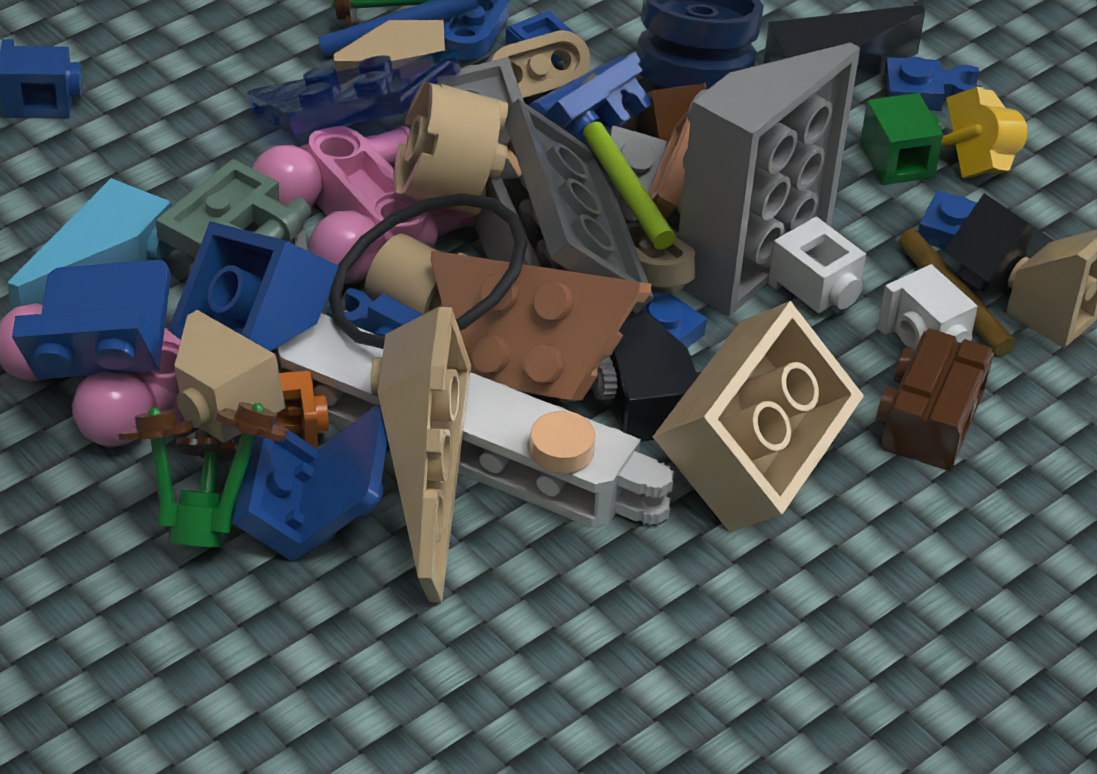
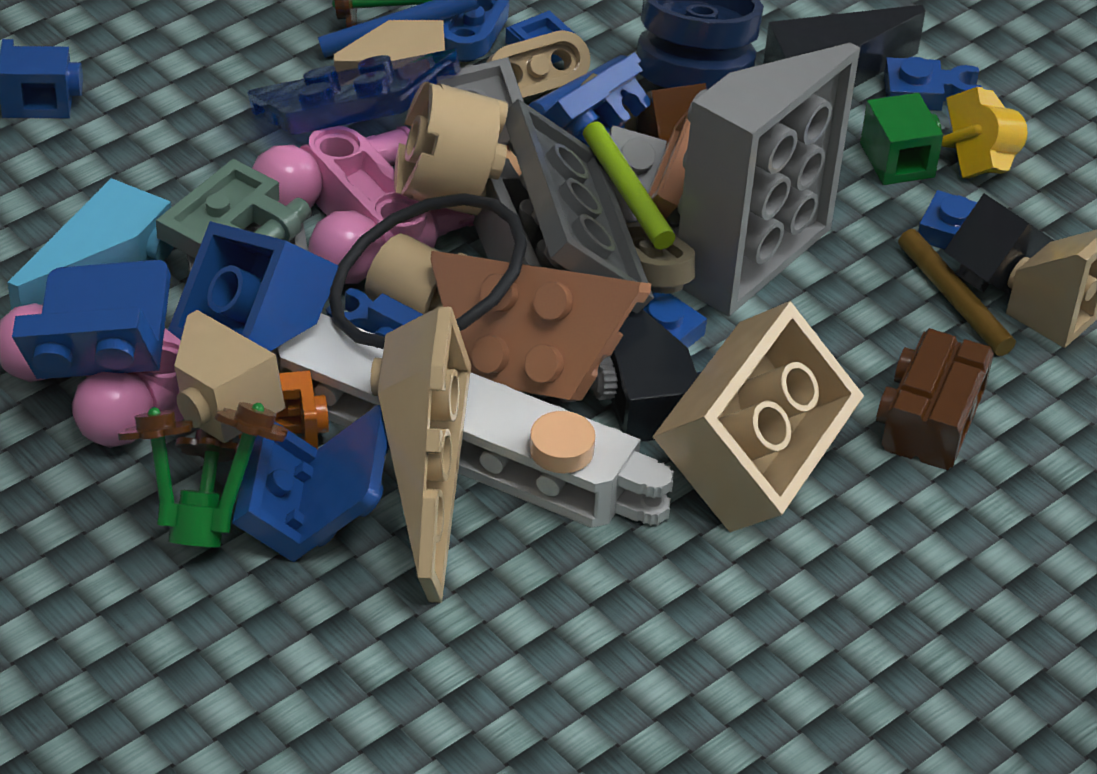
white brick [768,216,866,313] -> none
white brick [877,264,978,350] -> none

